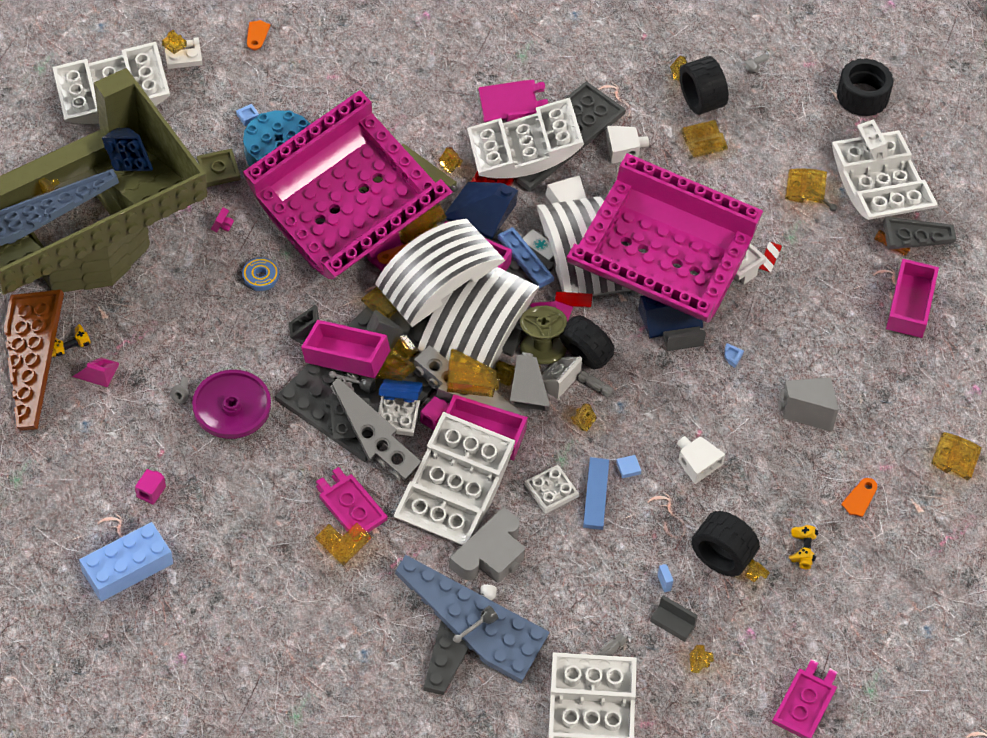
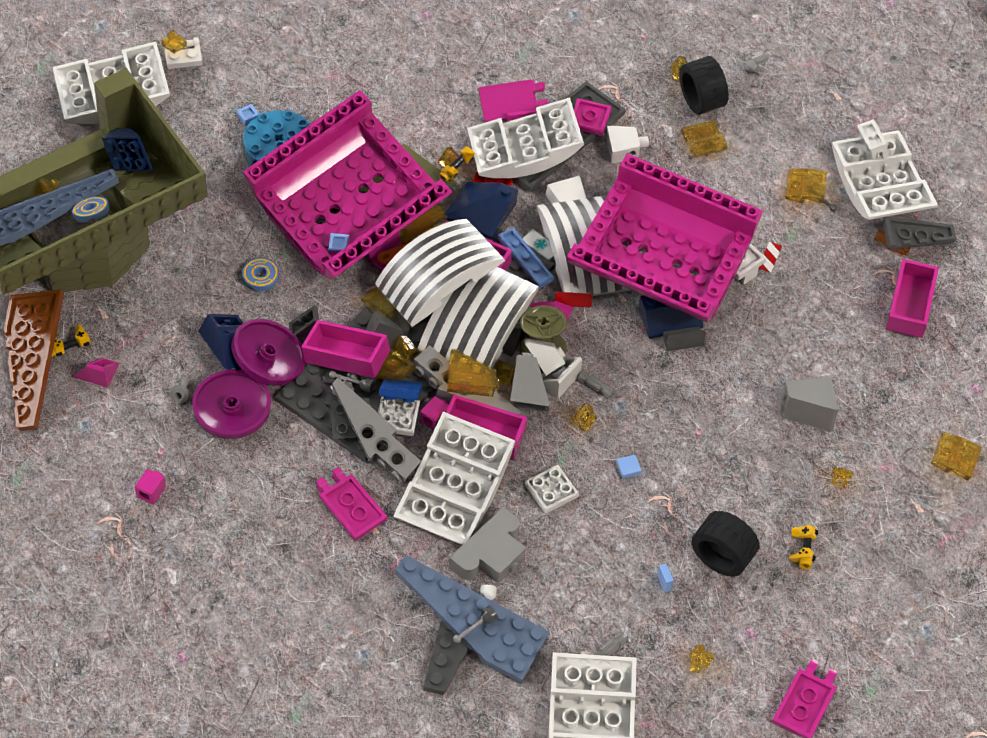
light blue piece [79,522,173,602] -> none
olive plate [197,148,241,187] -> none
dark pink tile [211,207,234,233] -> none
orange piece [247,20,271,50] -> none
clear yellow plate [315,523,372,566] -> none
black tyre [559,315,615,369] -> none
medium blue tile [583,457,609,530] -> none
dark grey panel [650,595,698,642] -> none
white torso [677,436,725,484] -> none
light blue tile [724,343,744,368] -> none
clear yellow tile [745,559,770,583] -> none
black tyre [837,58,894,116] -> none
orange piece [841,478,878,517] -> none
none -> medium blue tile [72,196,110,223]
none -> dark blue slope [198,314,243,370]
none -> magenta dish [231,319,306,385]
none -> light blue tile [328,233,349,253]
none -> yellow piece [439,146,475,182]
none -> white slope [524,338,566,376]
none -> dark pink tile [574,98,612,136]
none -> clear yellow tile [832,466,853,488]

